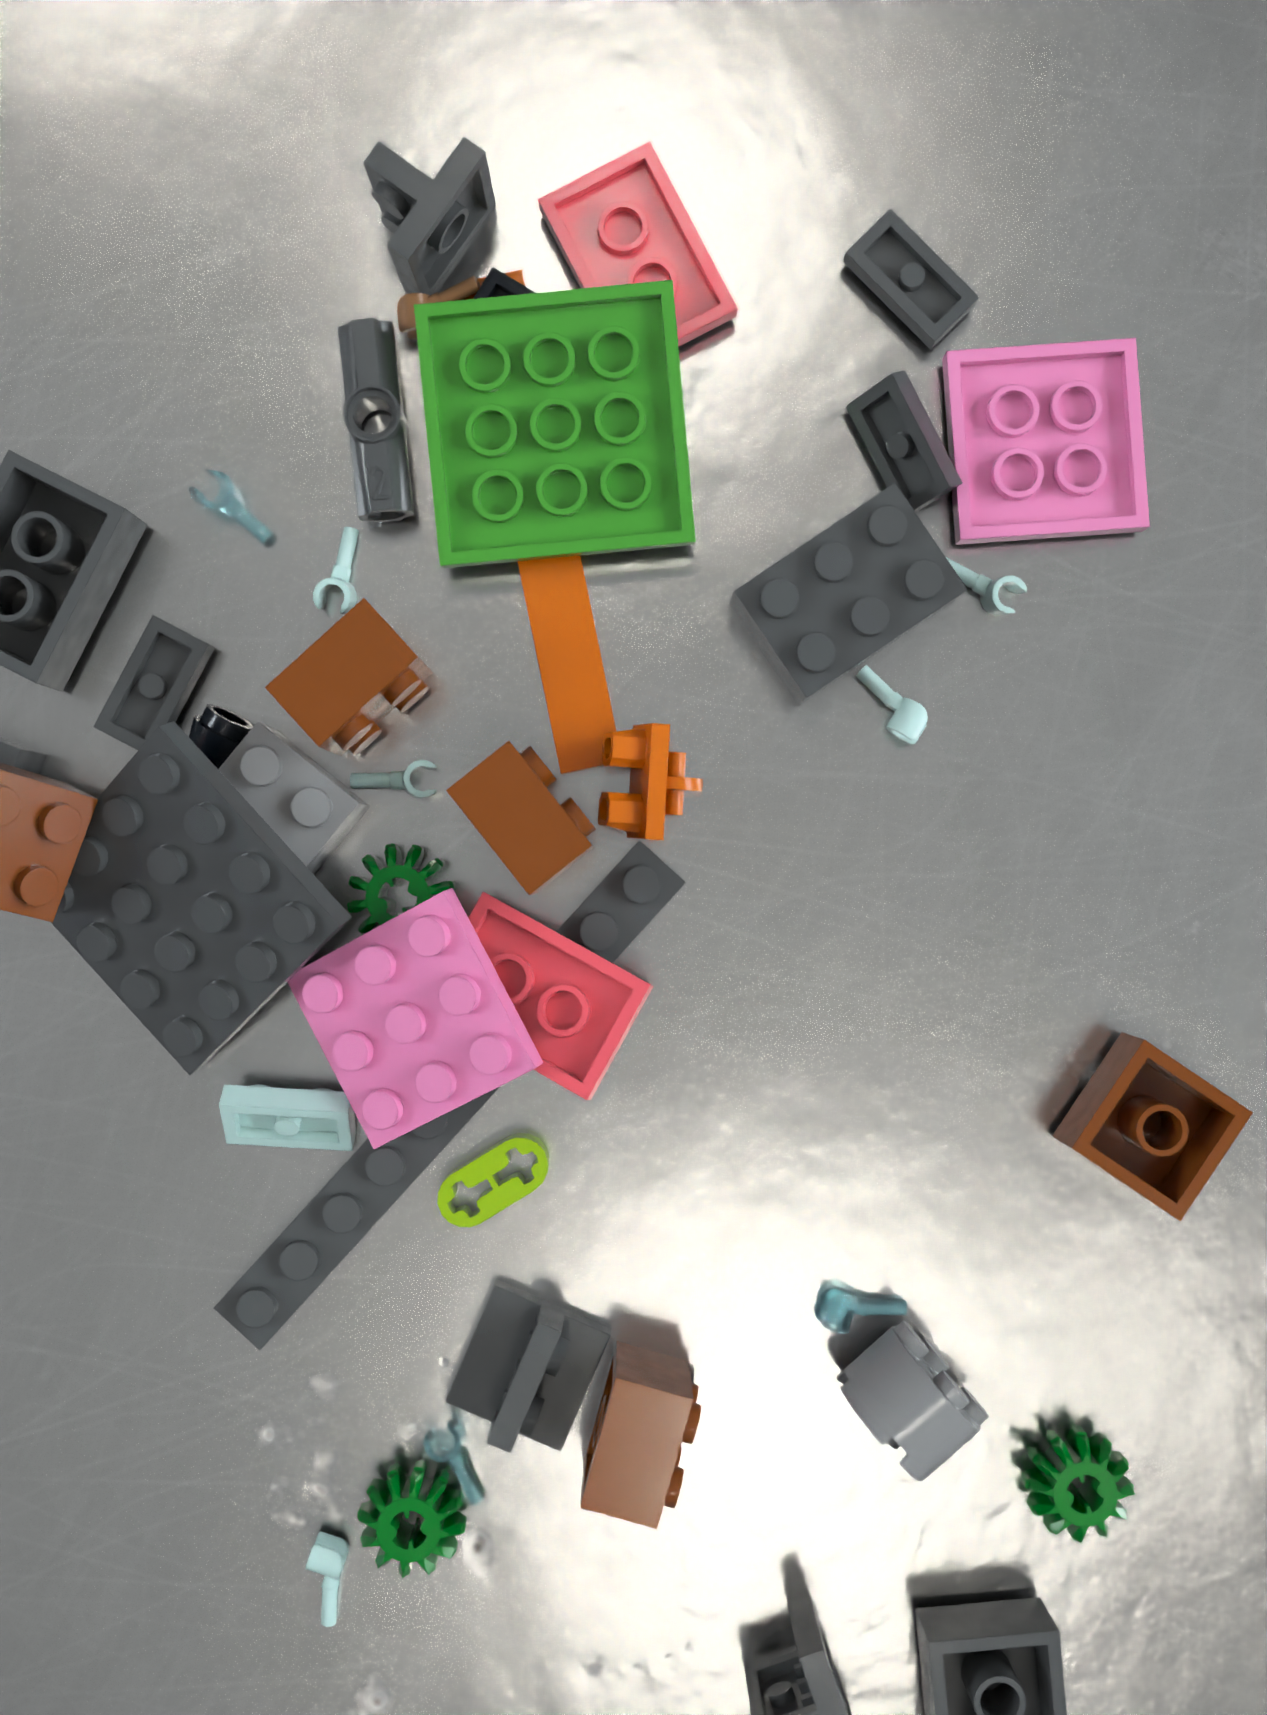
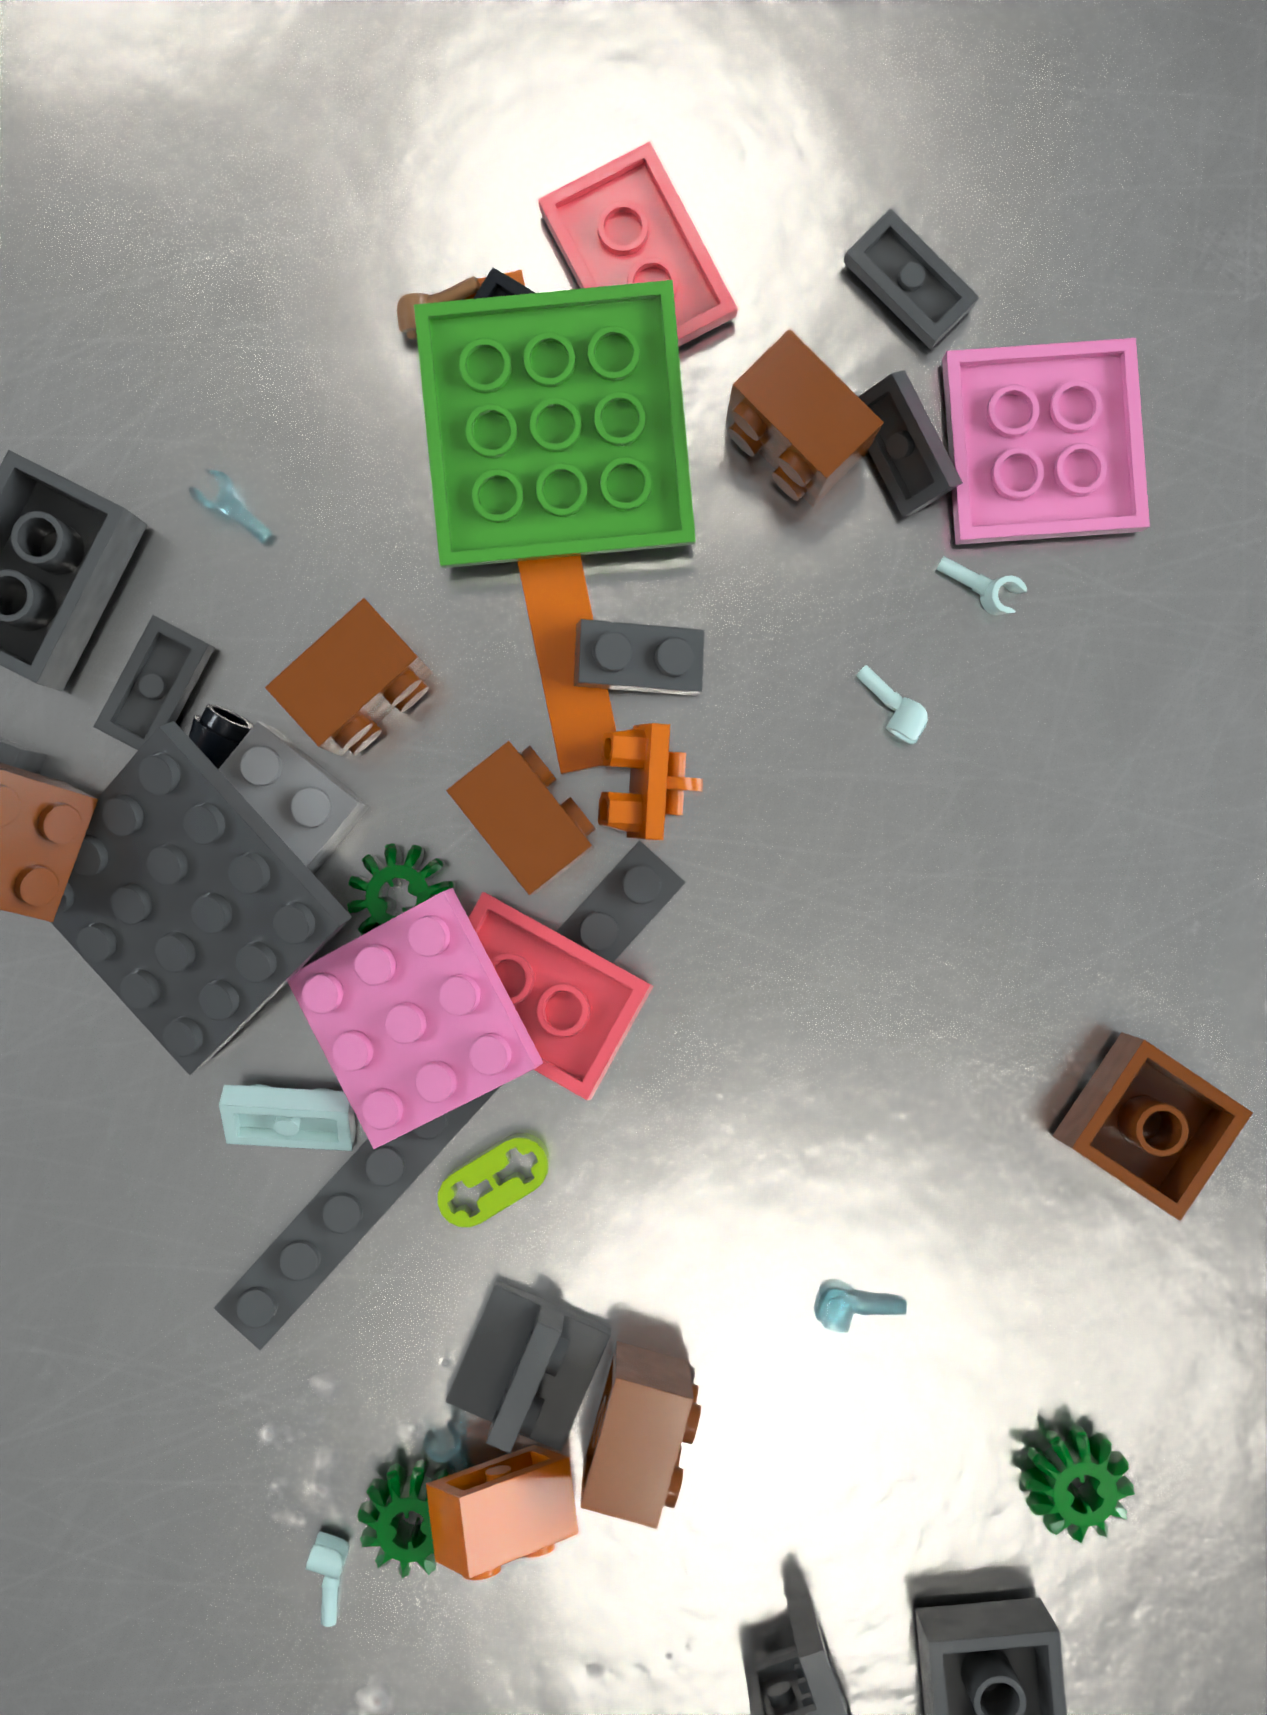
light aqua hand [313,527,359,614] -> none
dark grey piece [338,318,414,523] -> none
light aqua hand [350,760,437,799] -> none
dark grey bracket [363,137,496,295] -> none
dark grey brick [729,483,968,706] -> none
light grey brick [836,1321,989,1483] -> none
none -> brick [426,1445,579,1580]
none -> dark grey plate [574,619,705,696]
none -> dark orange brick [726,328,884,507]

